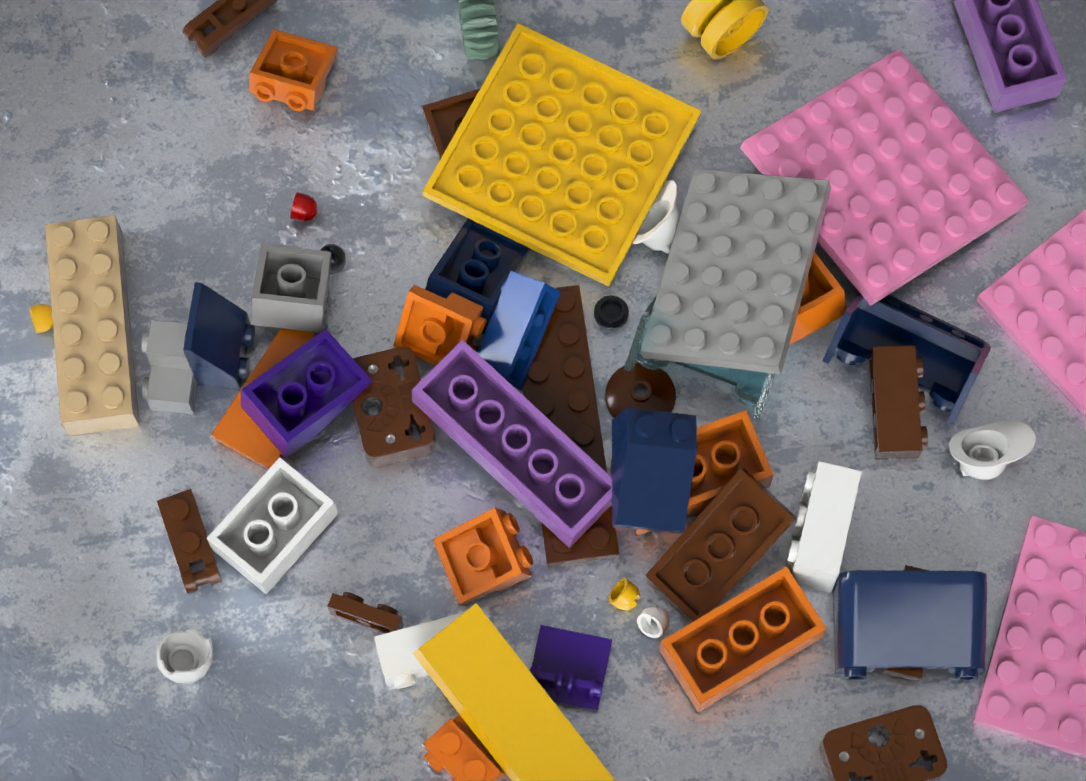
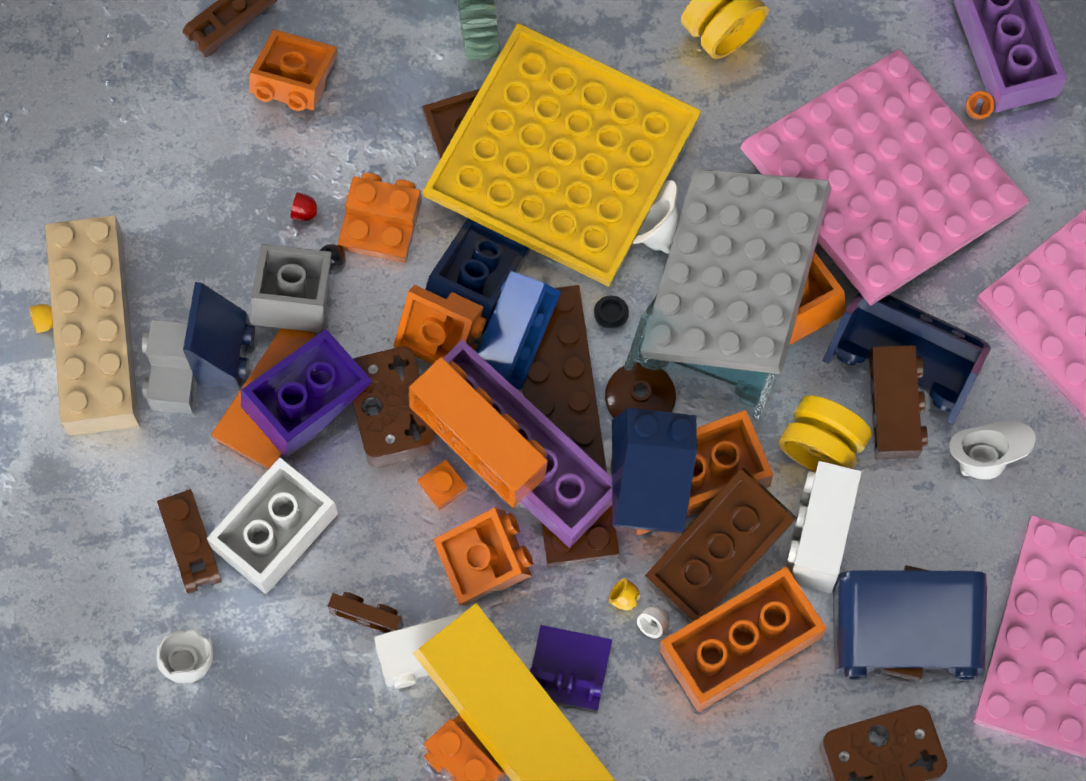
none -> orange plate [337,173,422,263]
none -> orange brick [409,357,548,509]
none -> orange plate [417,459,468,511]
none -> yellow wheel [778,395,872,472]
none -> orange hinge [965,91,994,120]

